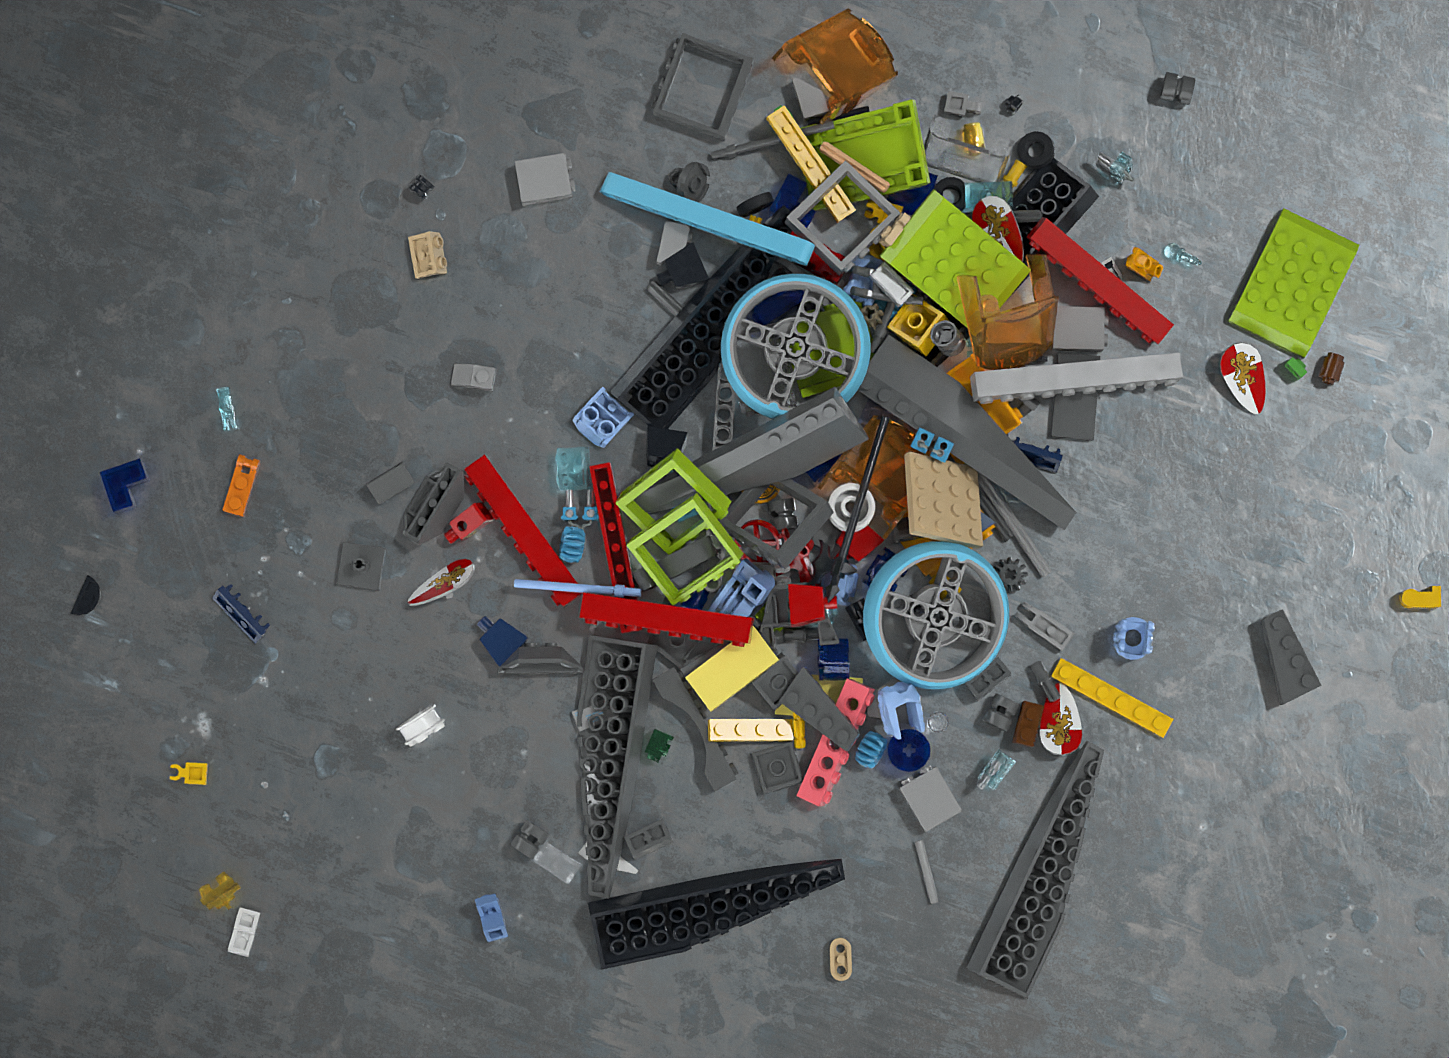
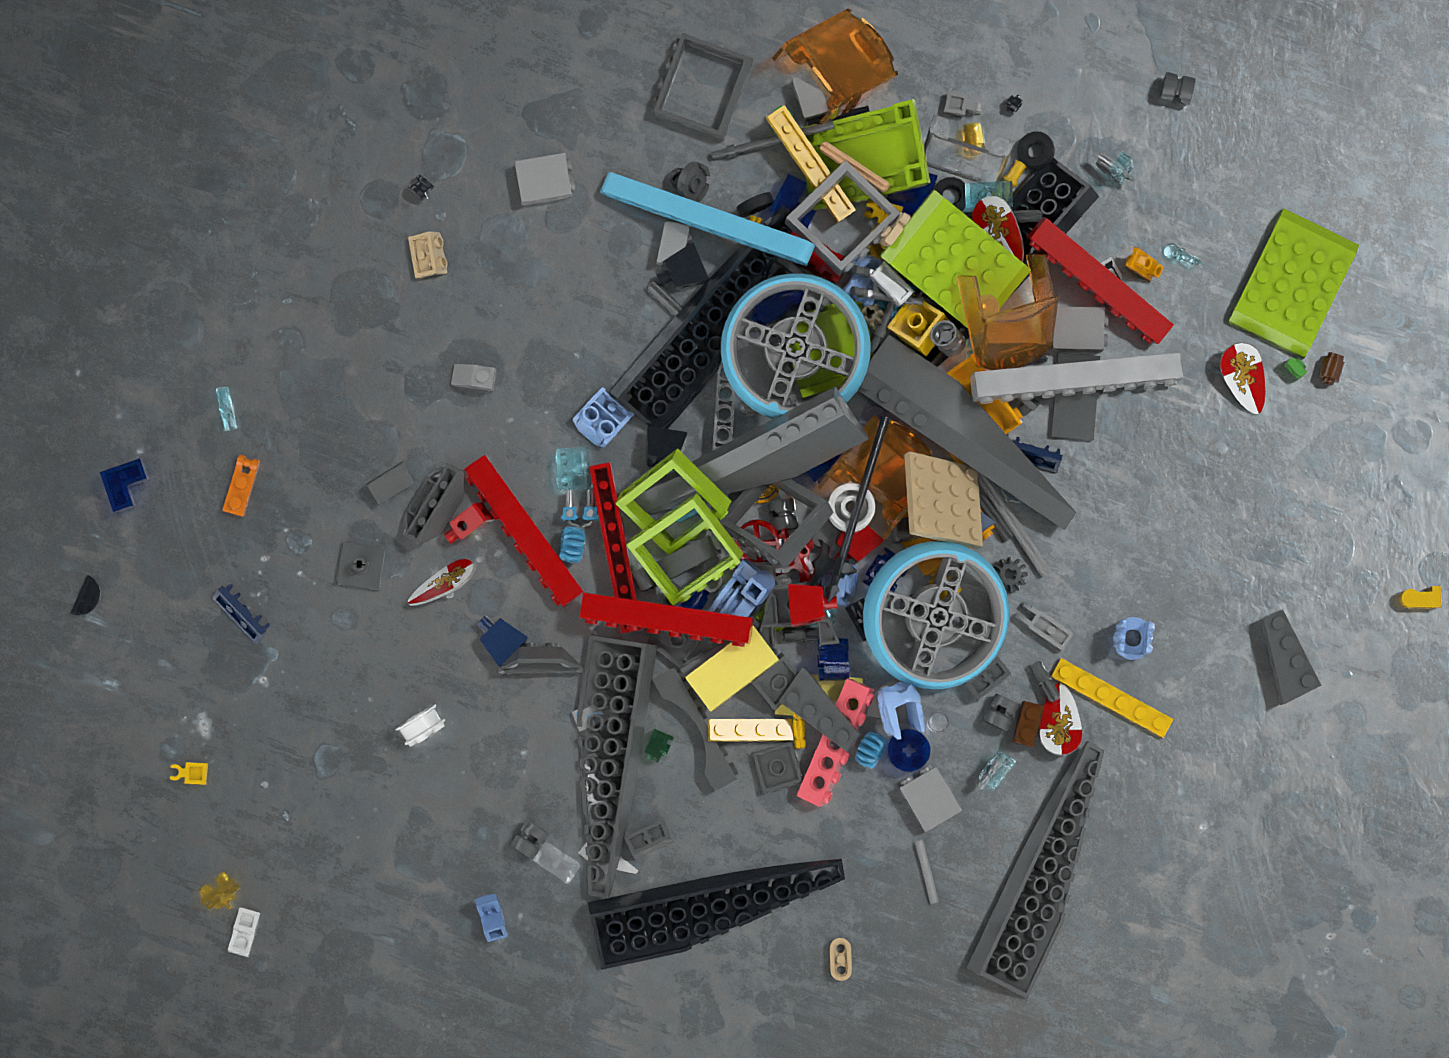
light blue bar [514,579,641,598] -> none
dark azure piece [910,427,954,463] -> none

